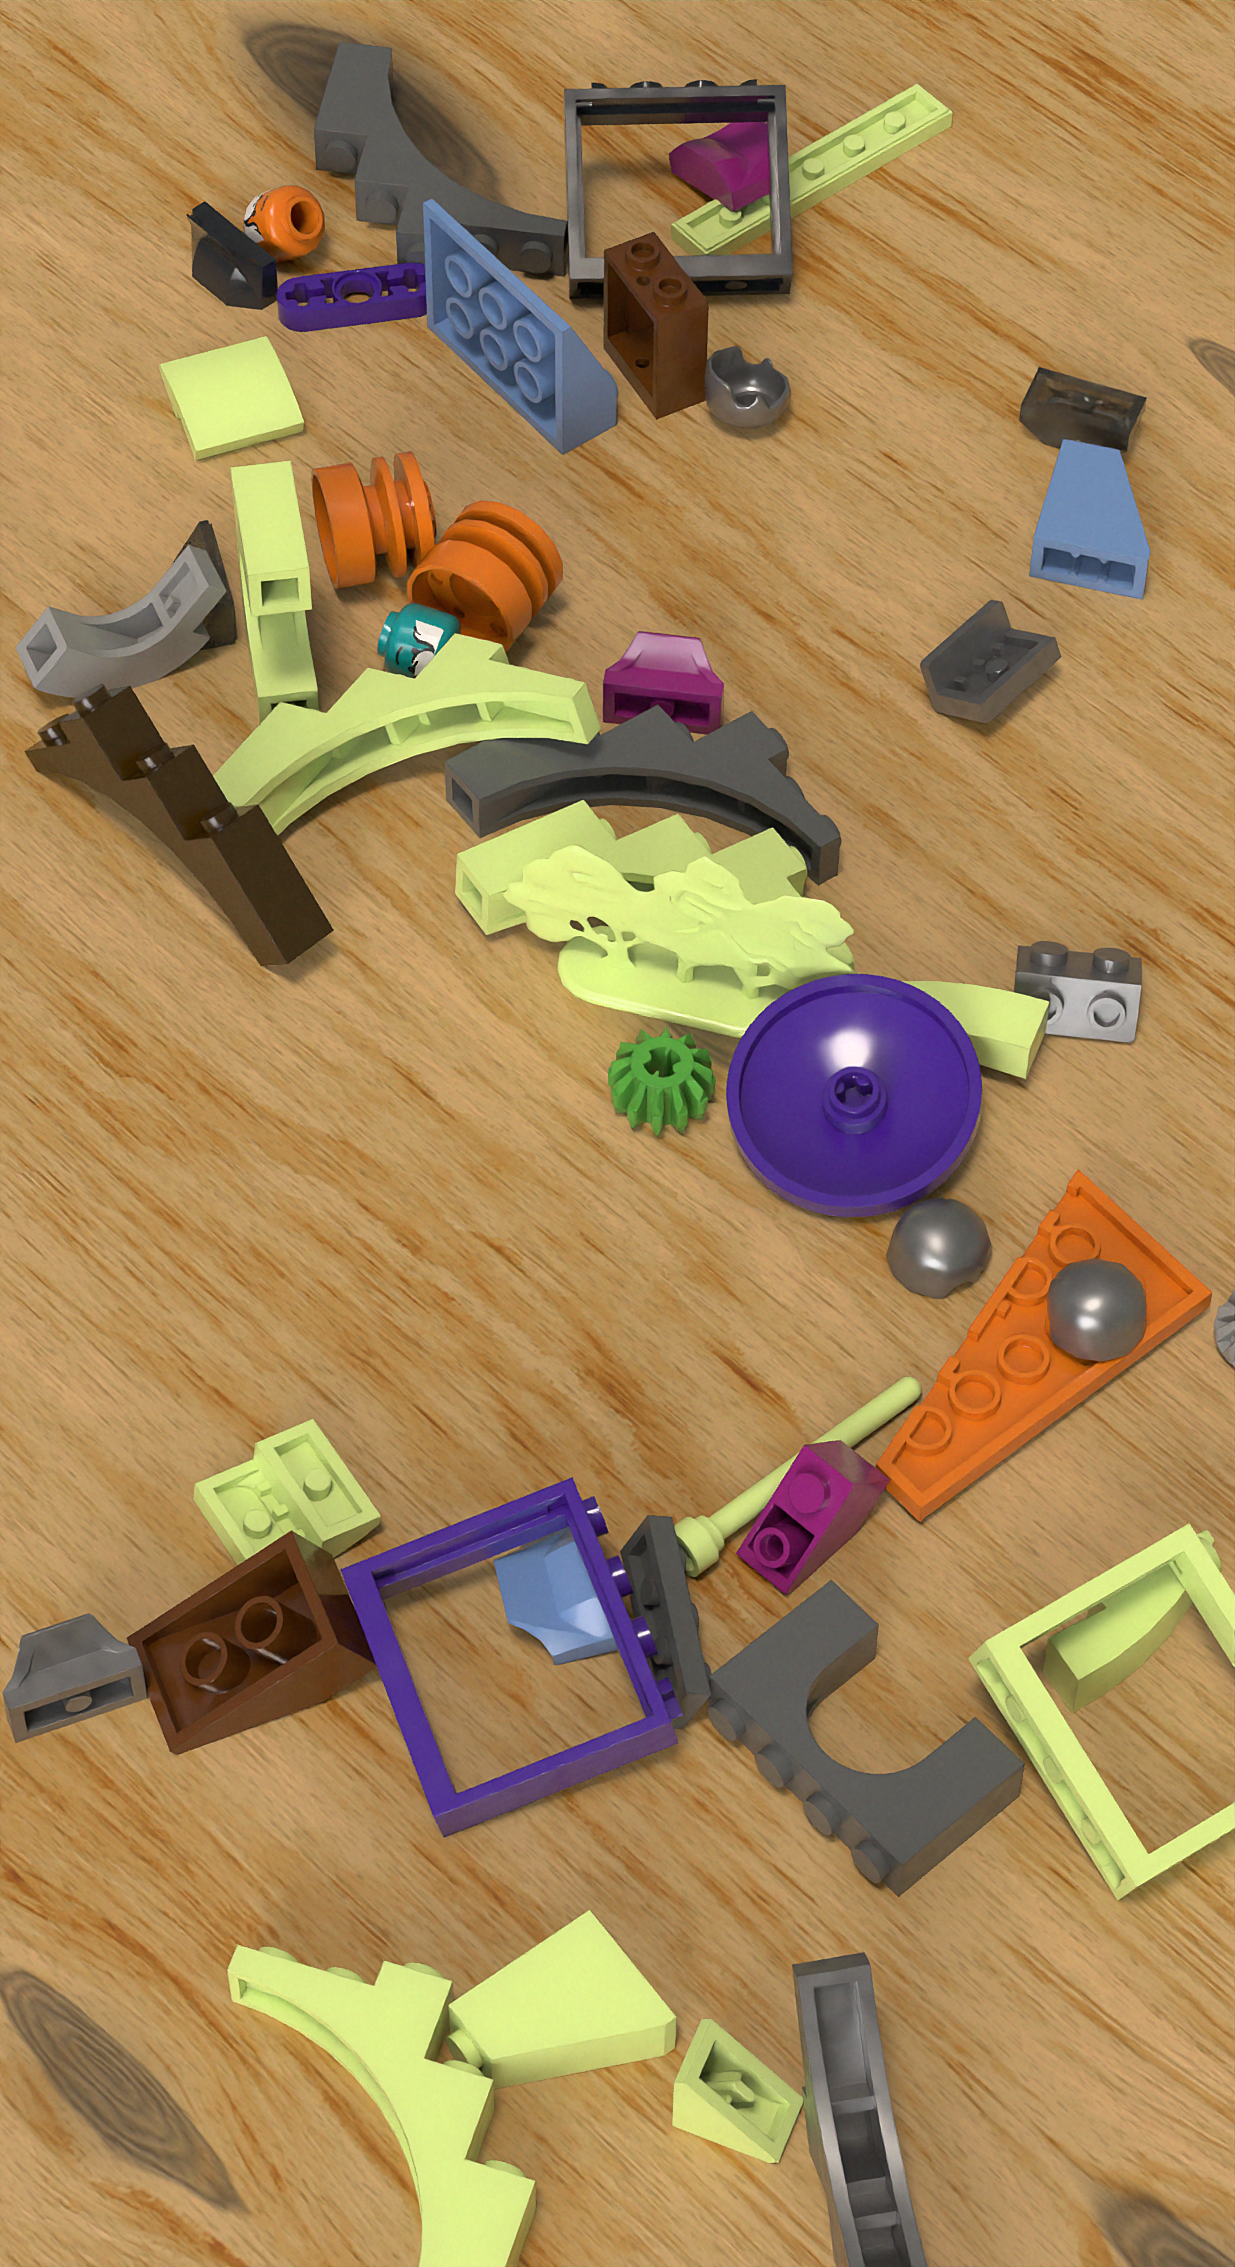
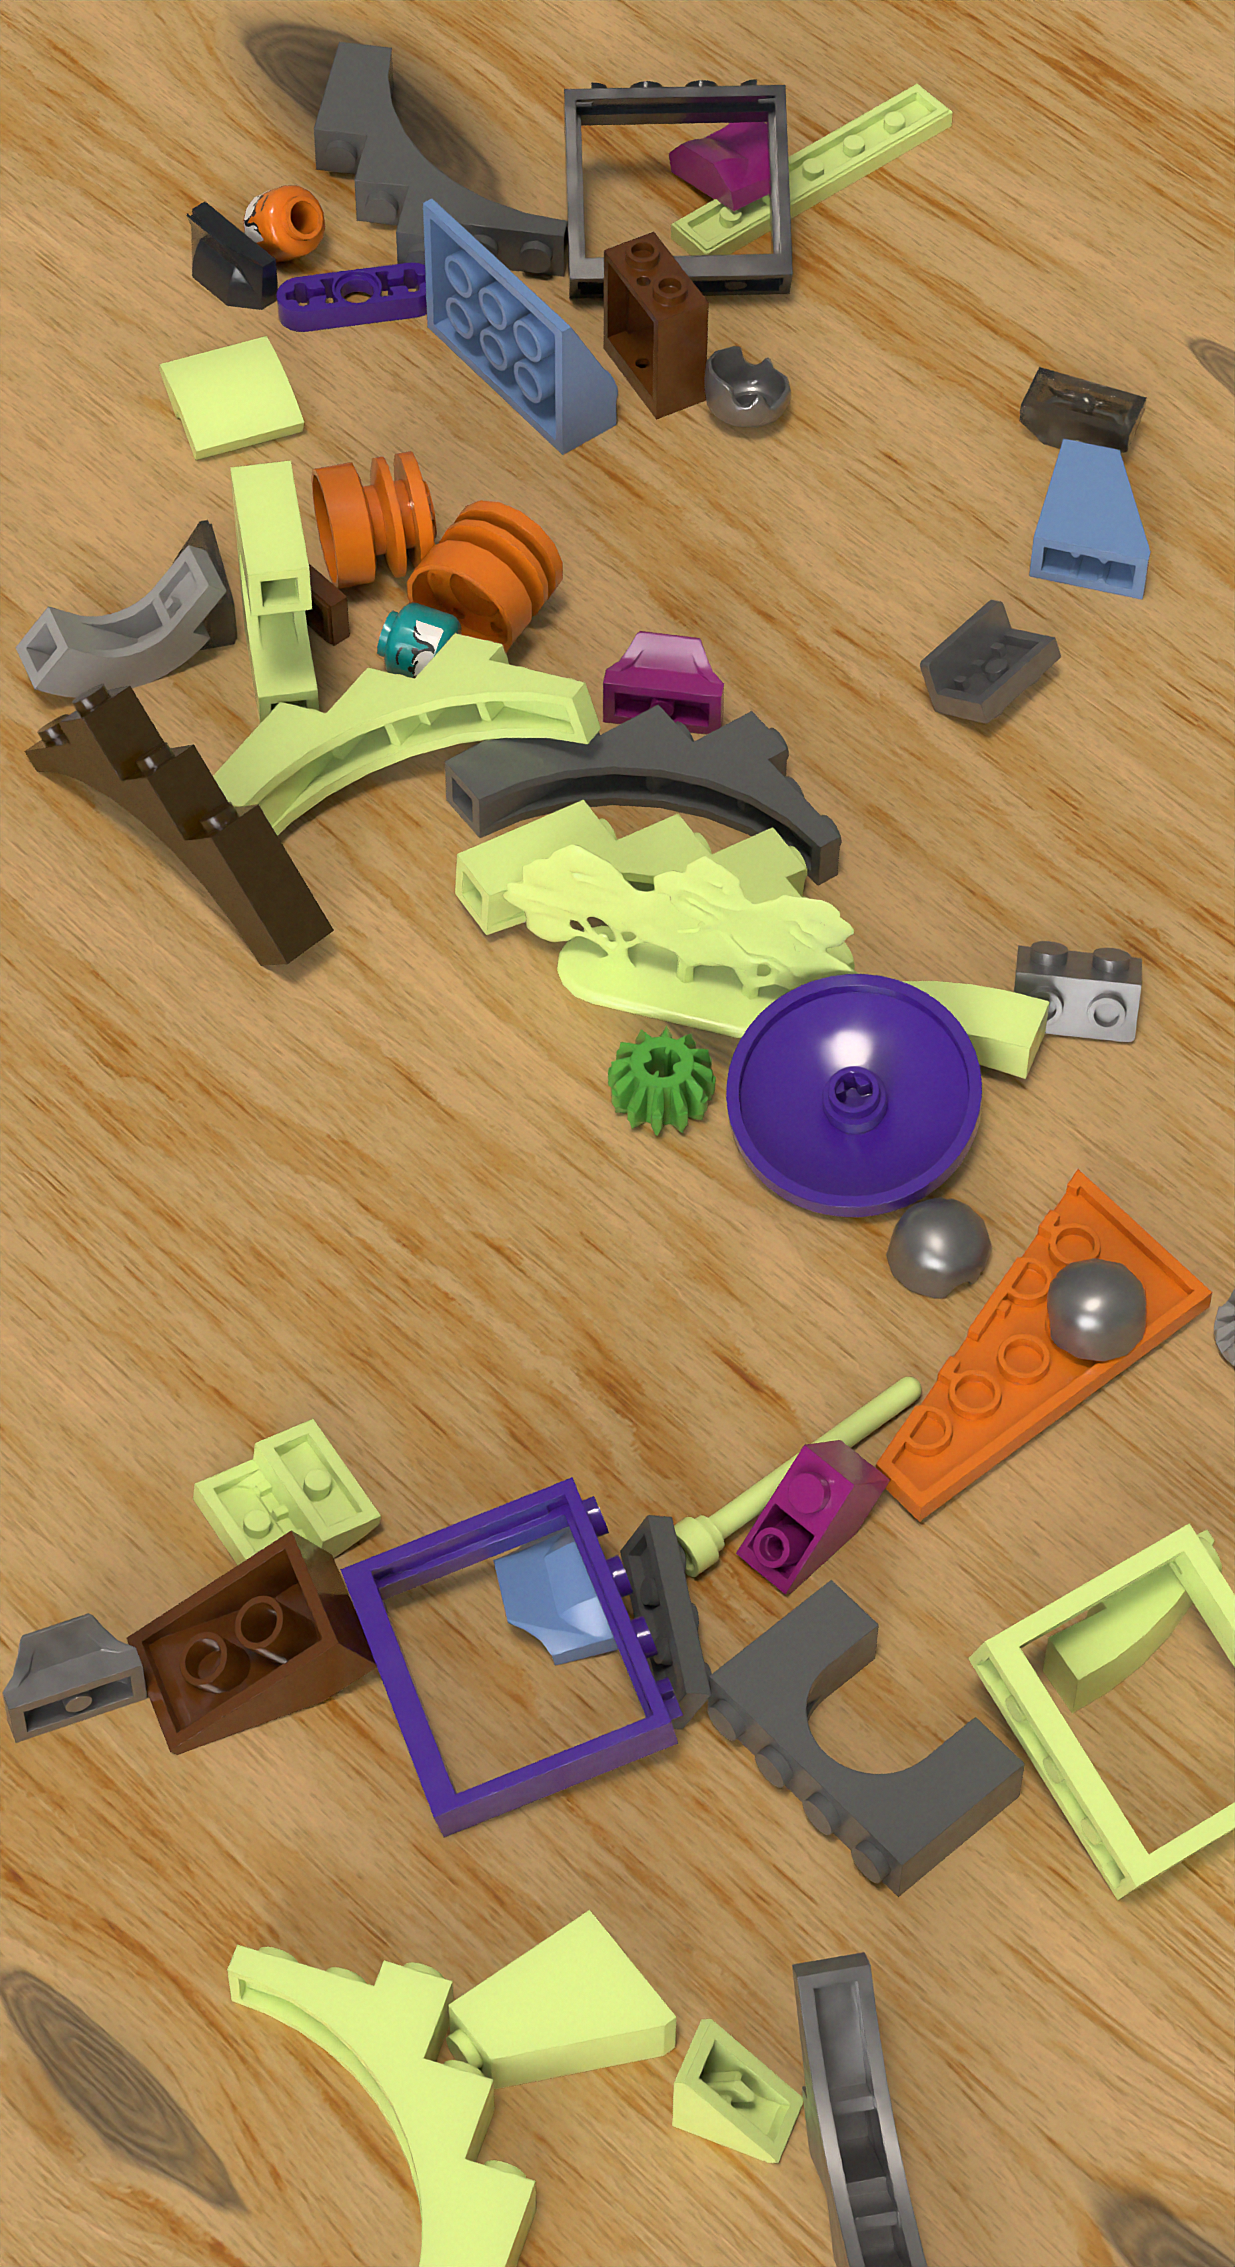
none -> reddish brown tile [305,564,350,646]

